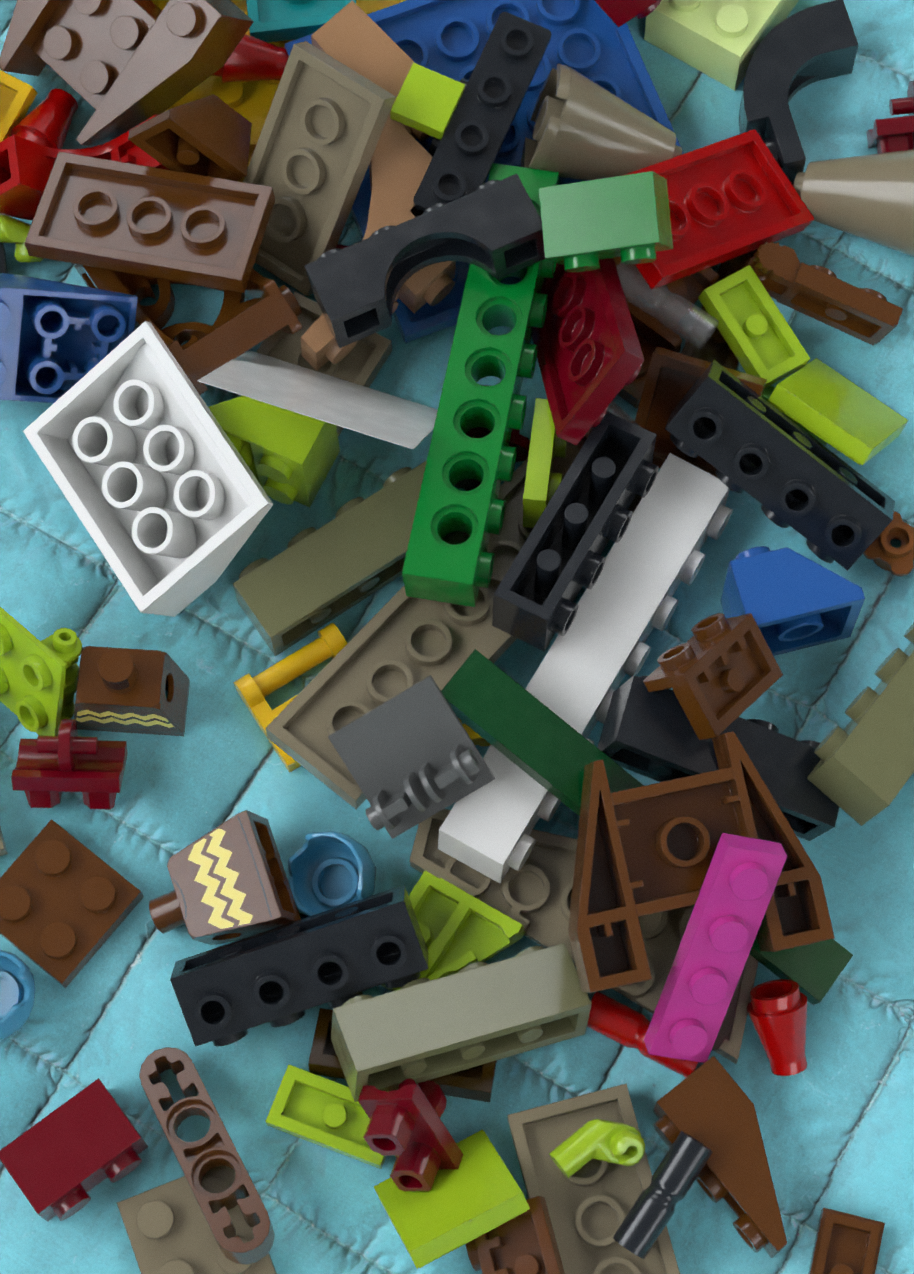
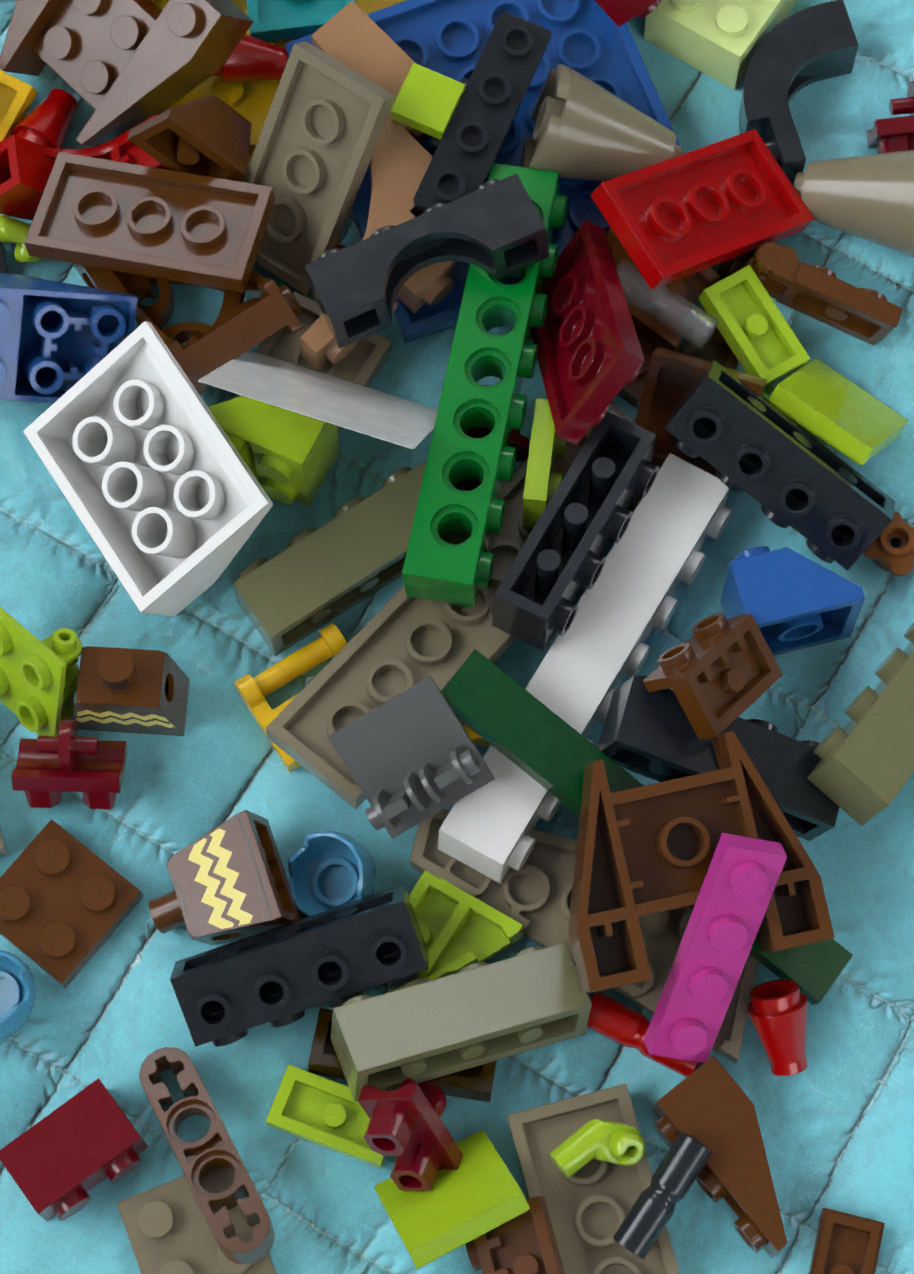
brick [539,171,673,272] -> none

